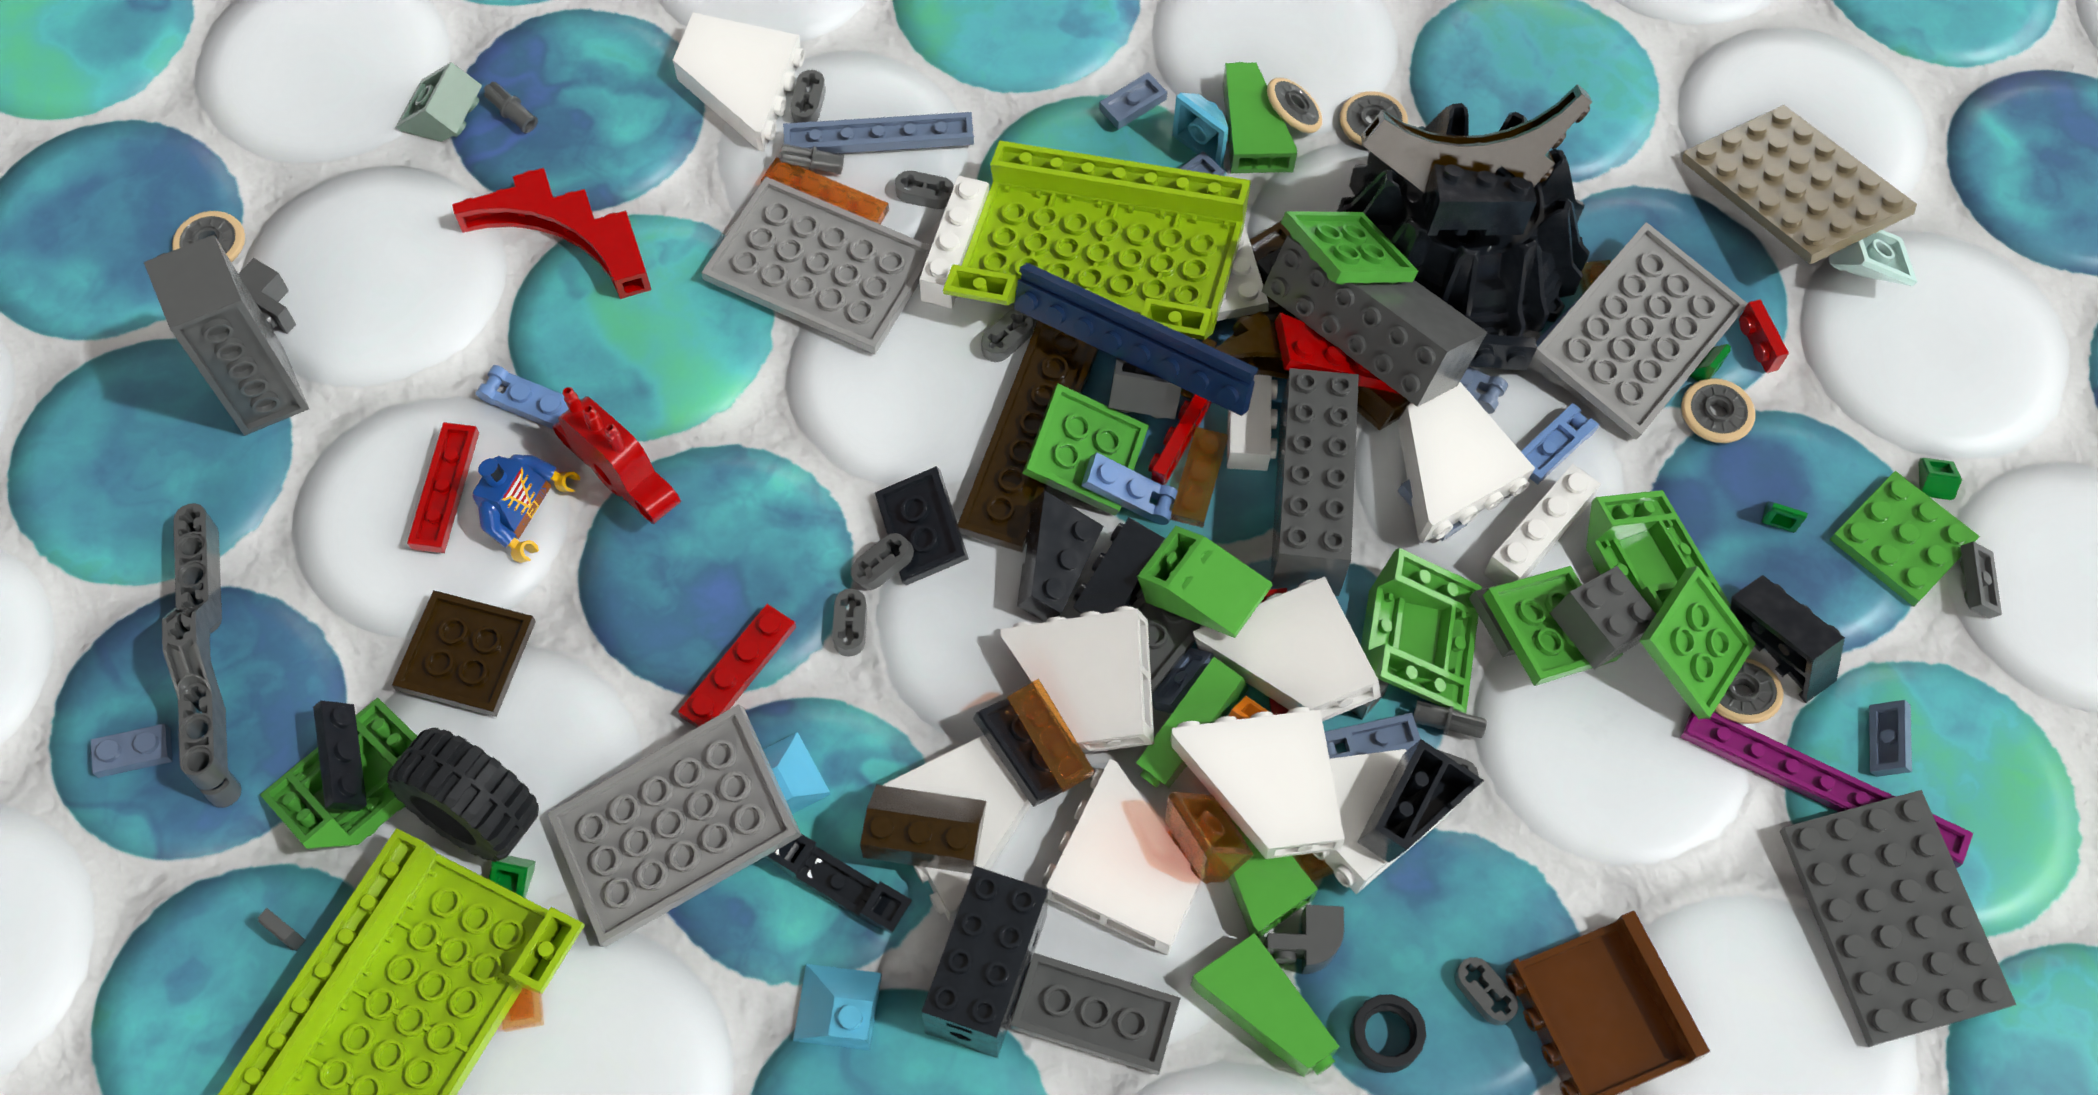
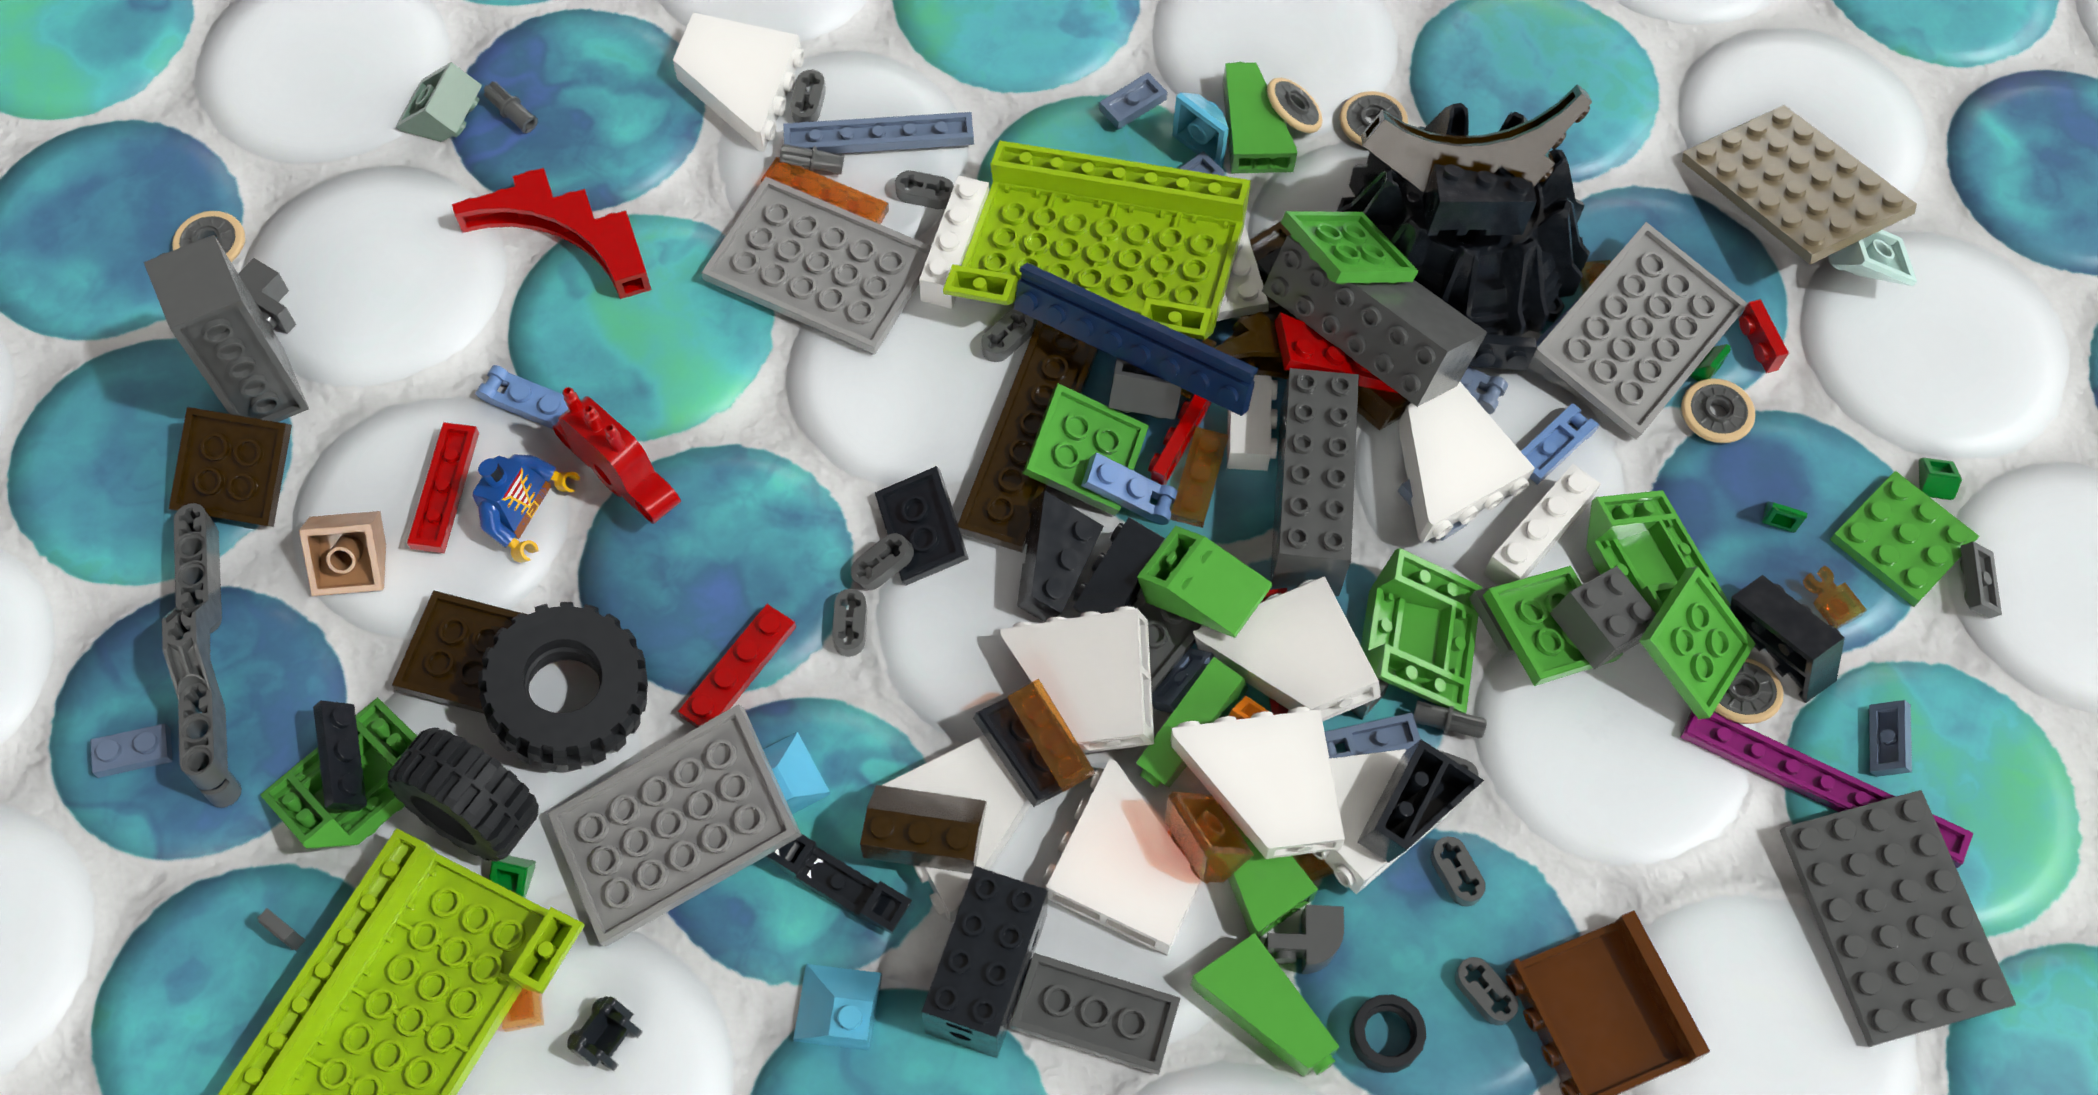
none -> dark brown plate [169,407,292,527]
none -> medium nougat slope [299,511,386,596]
none -> black tyre [478,602,648,771]
none -> black piece [567,996,642,1071]
none -> dark grey beam [1430,836,1486,907]
none -> clear orange plate [1803,566,1867,629]

